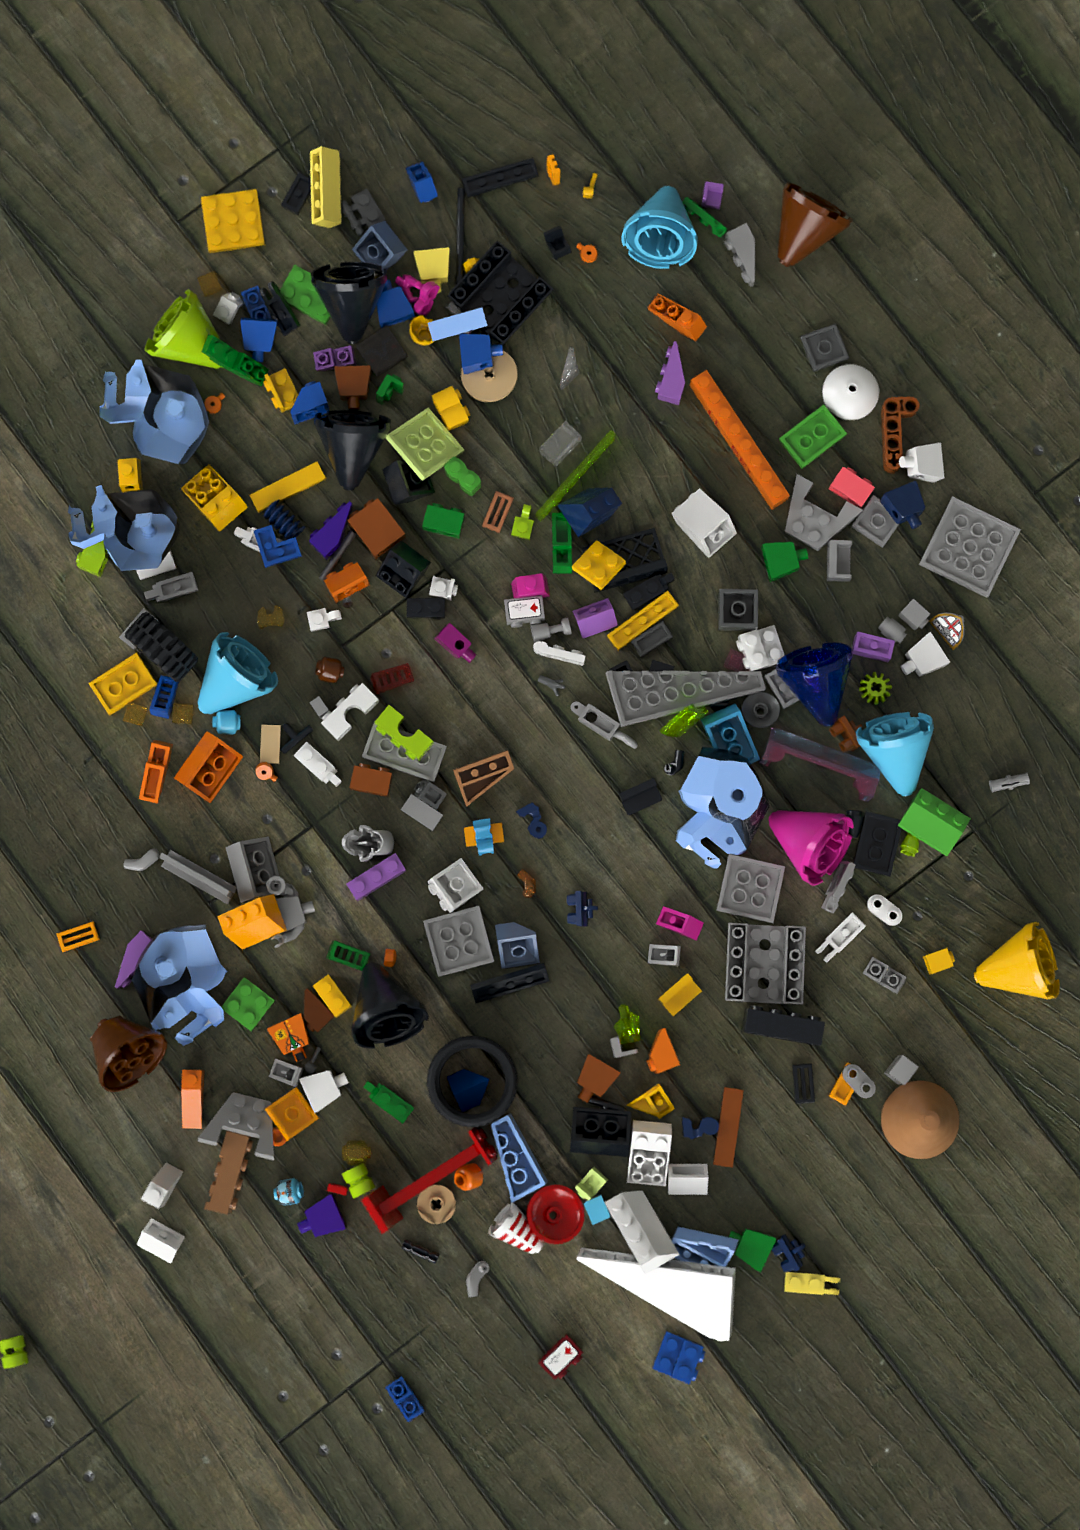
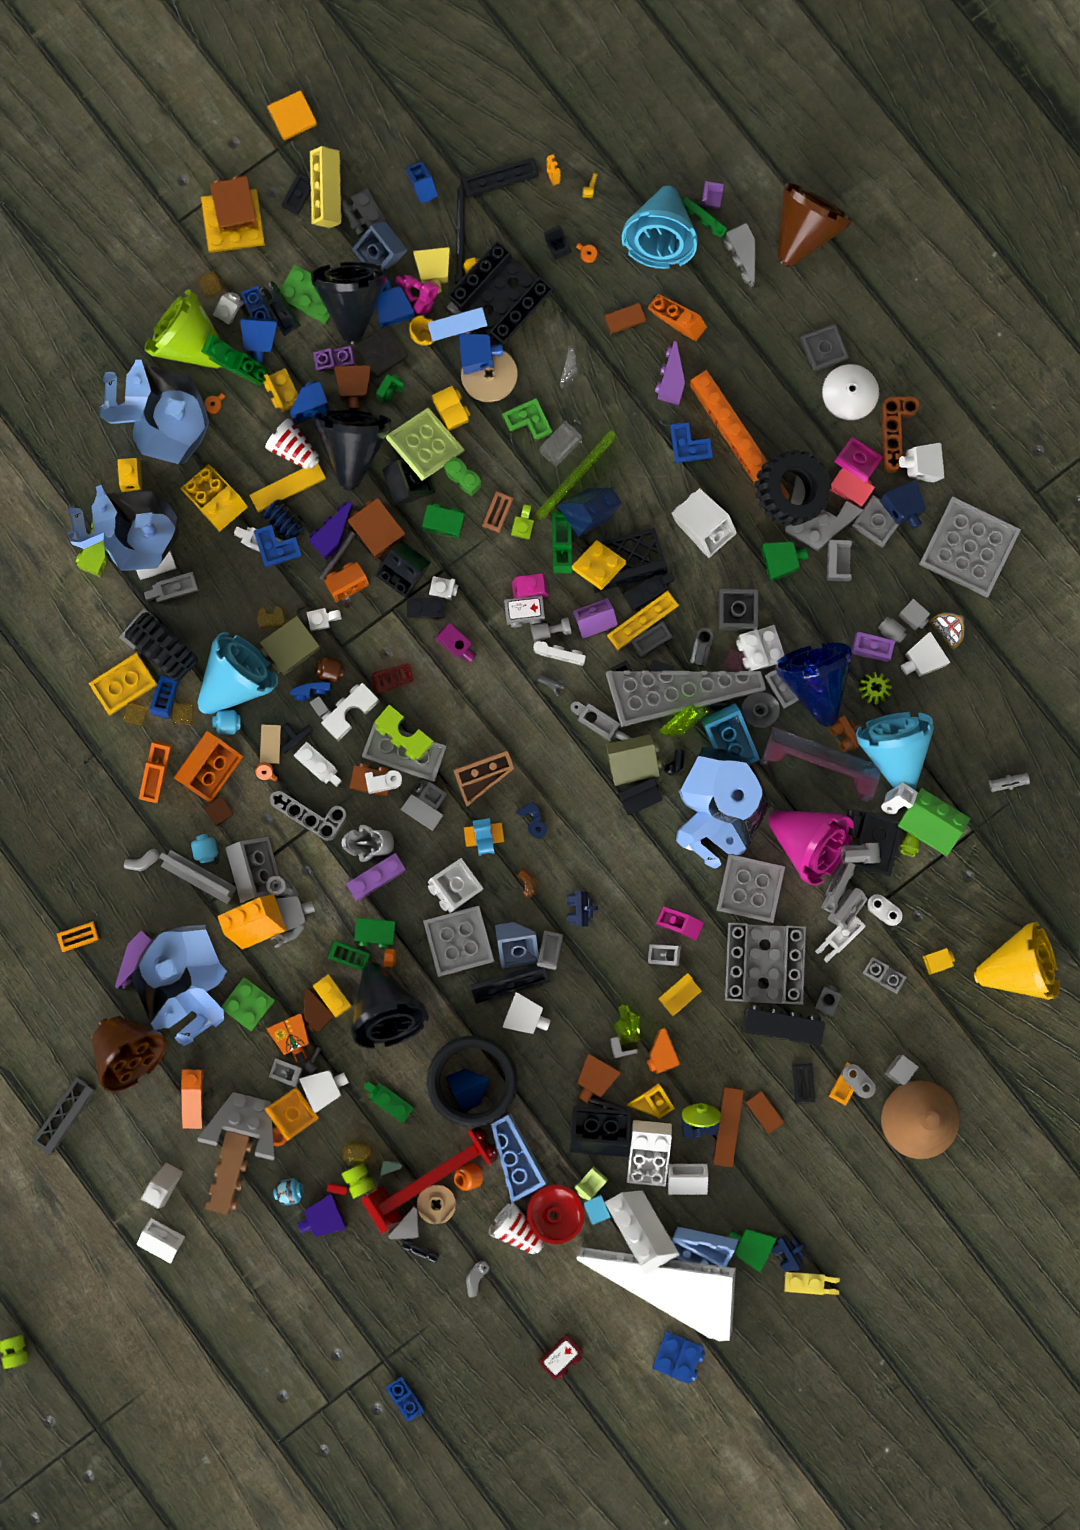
bright green plate [779,405,847,469] -> none
none -> dark grey fence [32,1077,96,1155]
none -> medium azure head [191,834,218,863]
none -> reddish brown piece [204,796,234,826]
none -> dark orange brick [210,175,258,233]
none -> olive brick [260,616,321,676]
none -> white cone [265,418,319,469]
none -> light orange tile [267,90,317,140]
none -> light grey beam [270,791,347,841]
none -> blue slope [290,682,332,701]
none -> green brick [354,918,396,949]
none -> white leg [365,770,402,794]
none -> sand green slope [380,1160,403,1176]
none -> light grey slope [388,1206,419,1239]
none -> bright green plate [502,398,552,441]
none -> white torso [503,993,551,1034]
none -> light grey tile [537,931,563,970]
none -> dark orange tile [604,303,646,334]
none -> olive brick [606,734,662,786]
none -> blue plate [670,422,713,463]
none -> lime dish [682,1103,721,1127]
none -> dark grey piece [689,628,714,667]
none -> dark orange tile [745,1091,784,1134]
none -> black tyre [755,450,832,526]
none -> dark grey brick [813,985,842,1016]
none -> light grey panel [828,888,867,930]
none -> dark pink tile [834,437,883,483]
none -> light grey piece [841,843,880,864]
none -> white leg [881,782,918,814]

